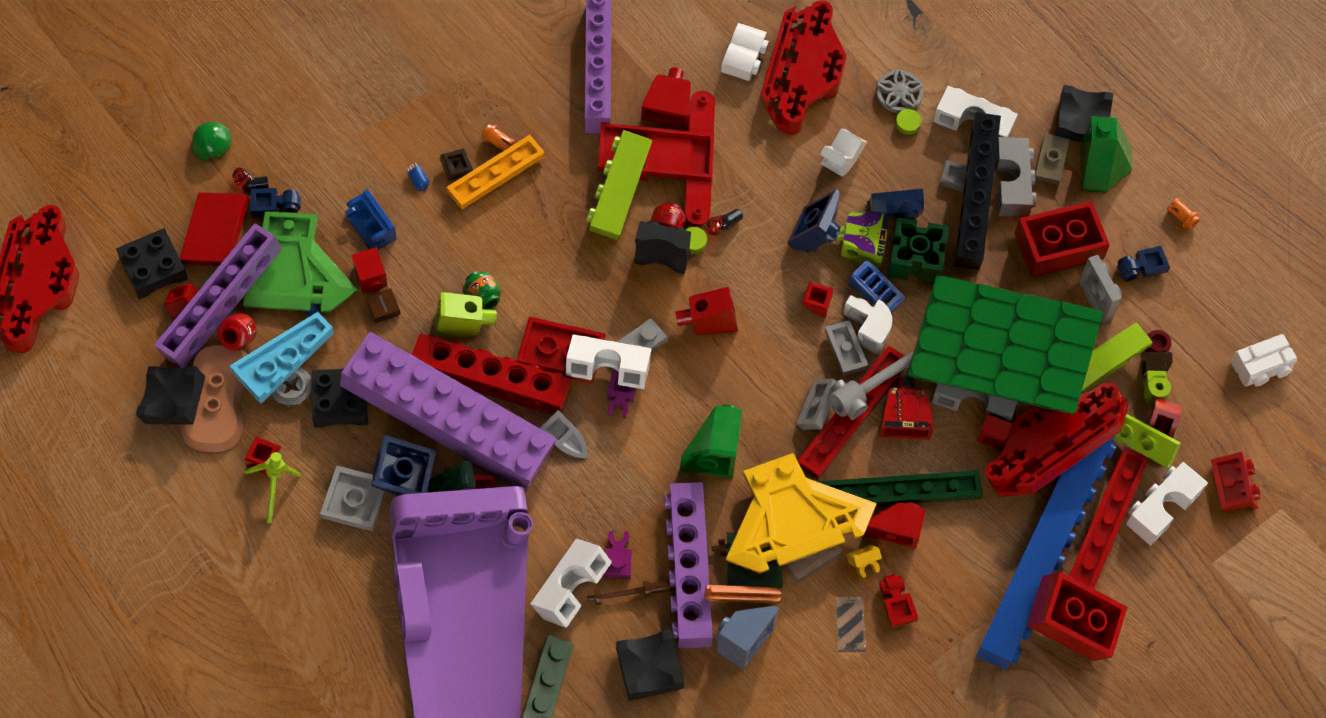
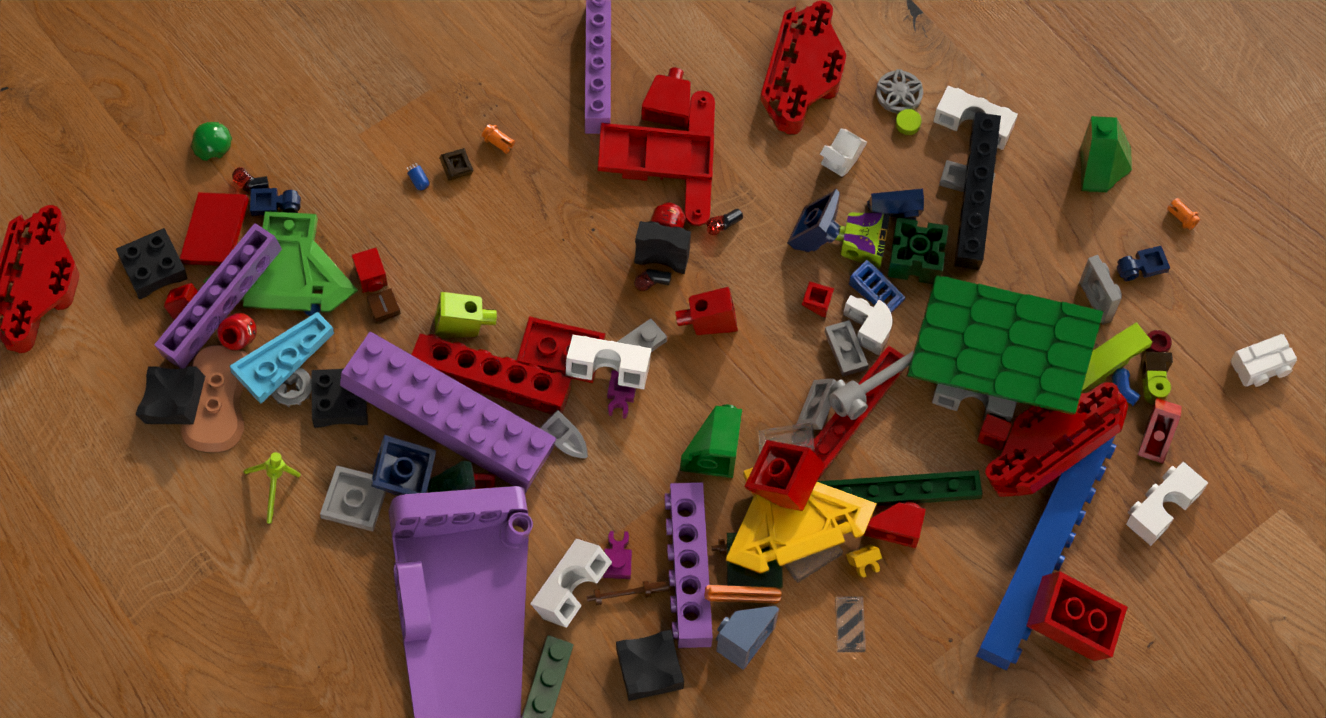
red slope [244,436,281,475] -> none
blue hinge [345,189,397,250] -> none
light orange plate [447,135,545,210] -> none
green head [462,271,501,309] -> none
lime brick [586,130,652,241] -> none
lime tile [686,227,707,254] -> none
white brick [721,23,769,81] -> none
red plate [879,574,919,629] -> none
red torso [880,376,934,440] -> none
light grey arch [995,137,1036,217] -> none
red brick [1015,201,1110,277] -> none
dark tan plate [1035,133,1070,186] -> none
black brick [1055,85,1114,142] -> none
red plate [1069,447,1149,589] -> none
lime plate [1114,414,1181,468] -> none
red bracket [1211,452,1261,512] -> none
none -> arm [634,269,672,291]
none -> red slope [744,440,825,511]
none -> clear plate [758,422,814,454]
none -> blue arm [1112,368,1141,406]

